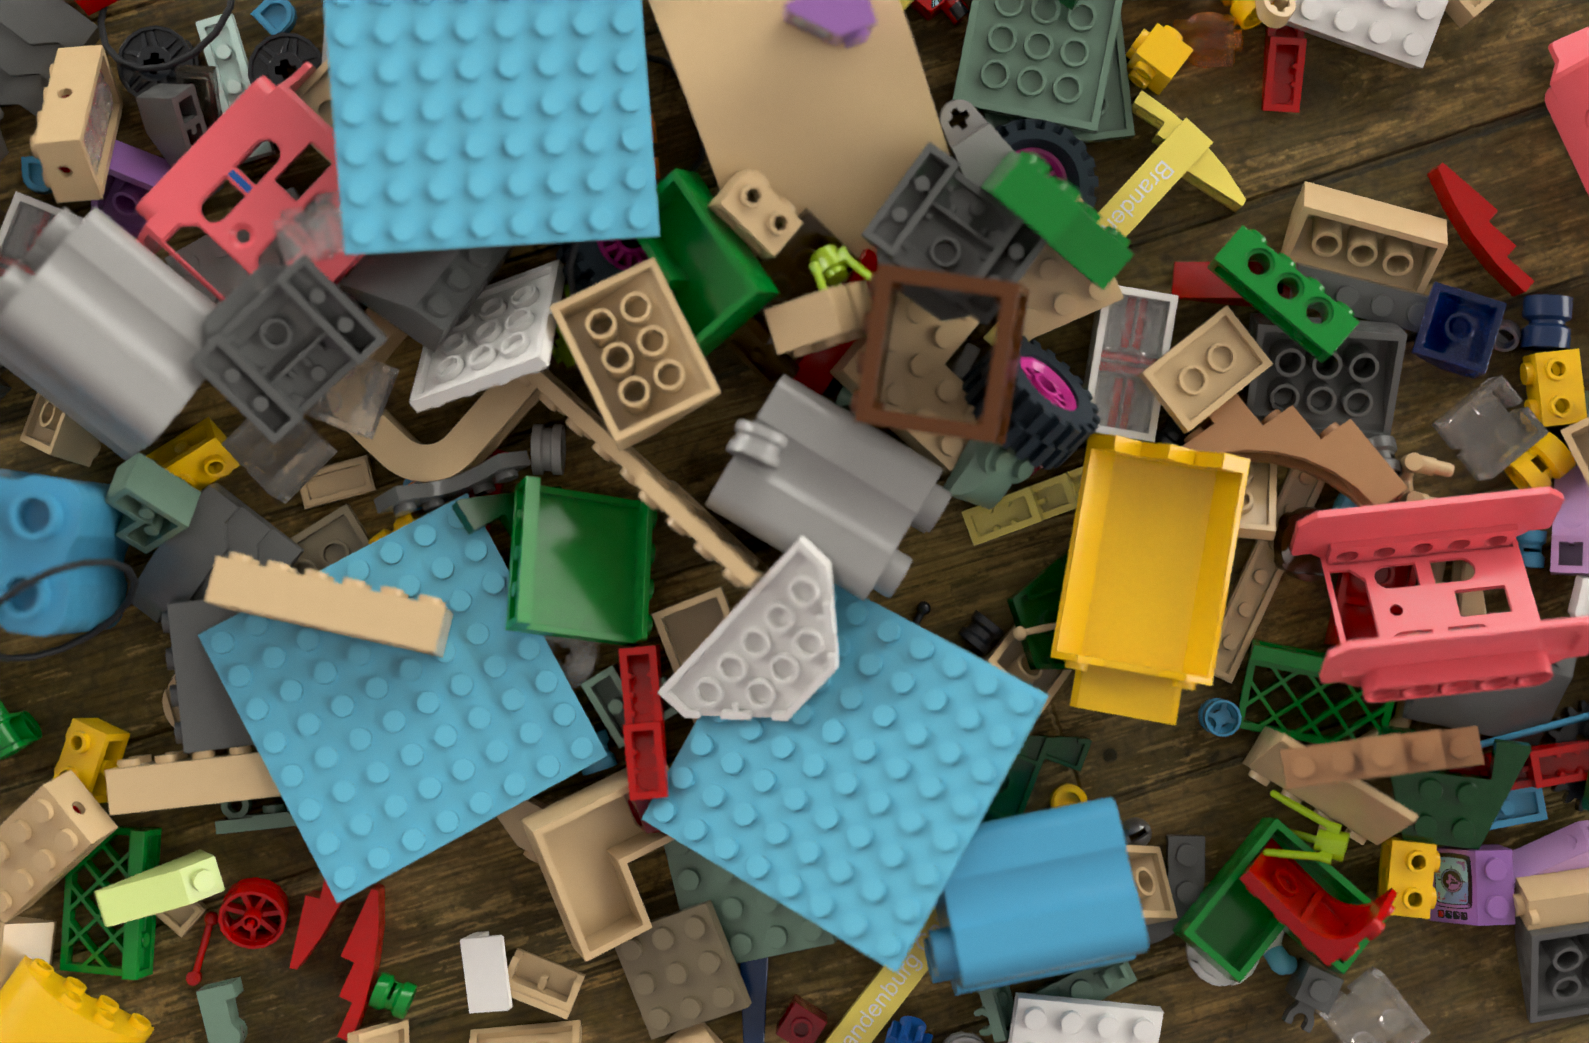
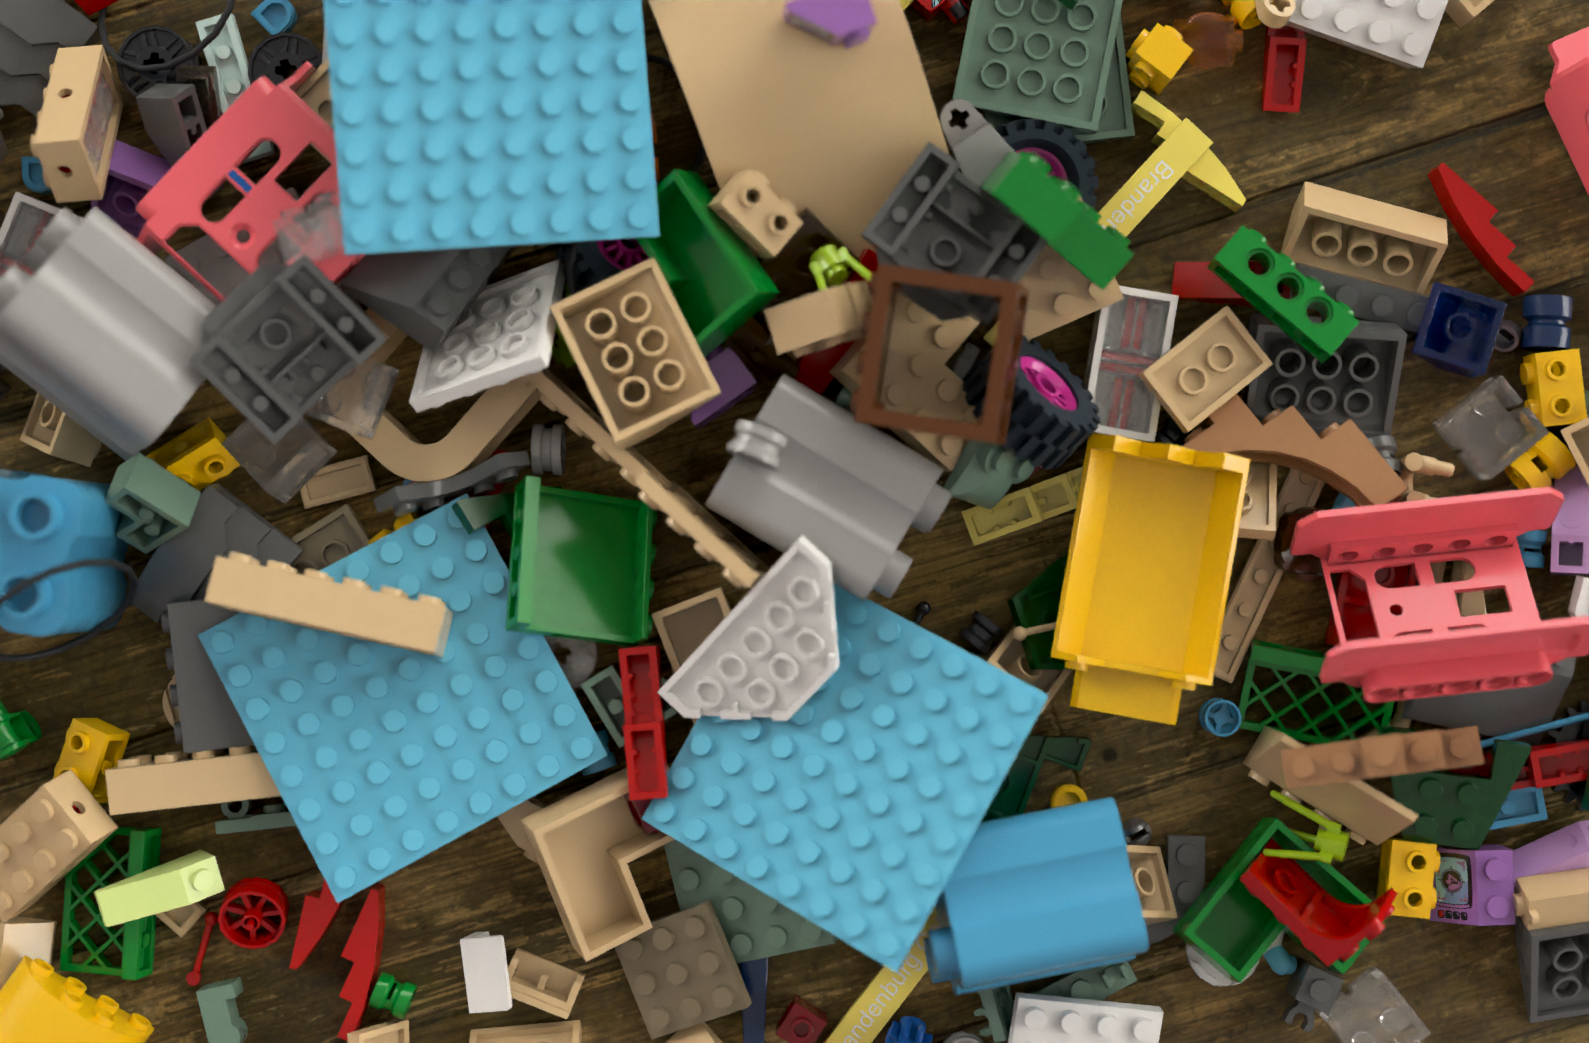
none -> medium lavender slope [691,346,758,430]

